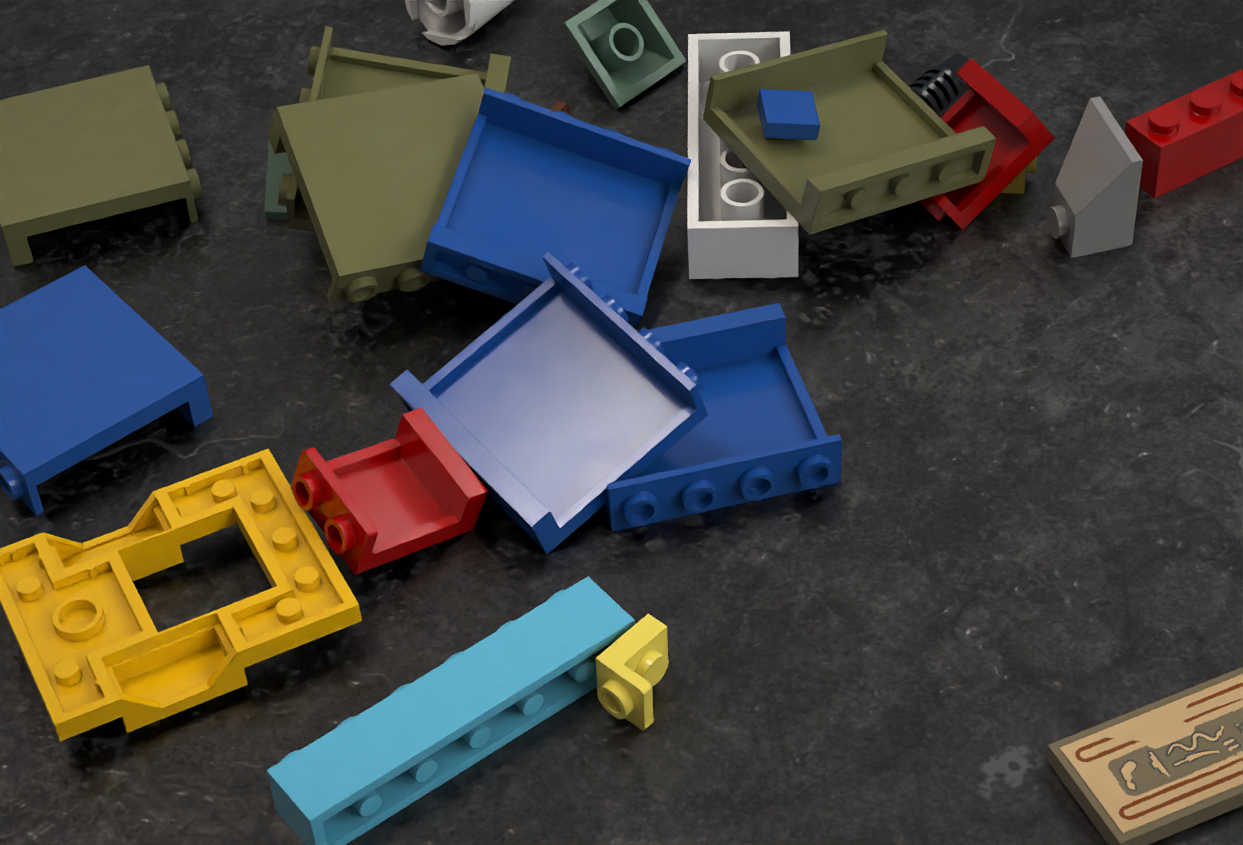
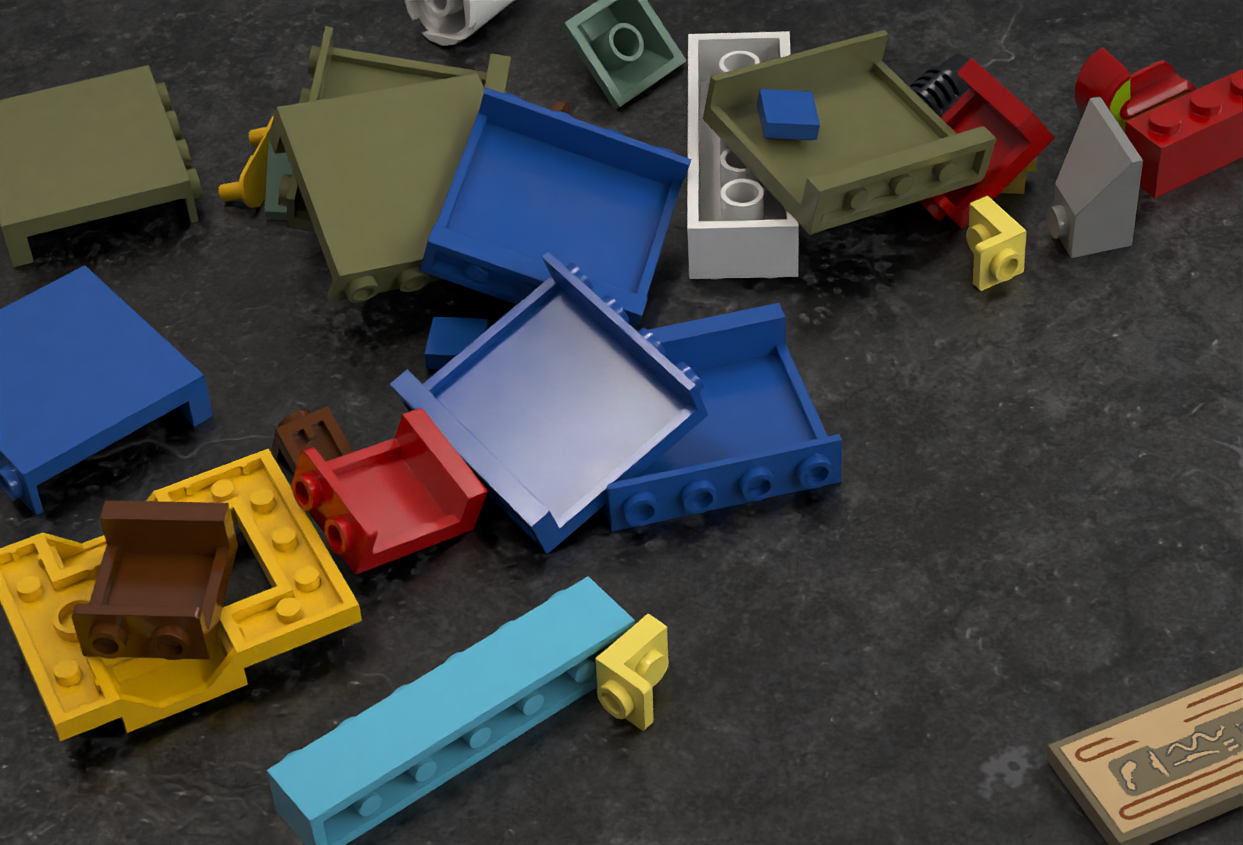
none -> reddish brown panel [71,500,238,660]
none -> yellow piece [218,116,274,208]
none -> reddish brown bracket [271,406,354,474]
none -> blue tile [424,317,489,369]
none -> light yellow bracket [966,196,1026,291]
none -> red animal [1074,47,1196,133]

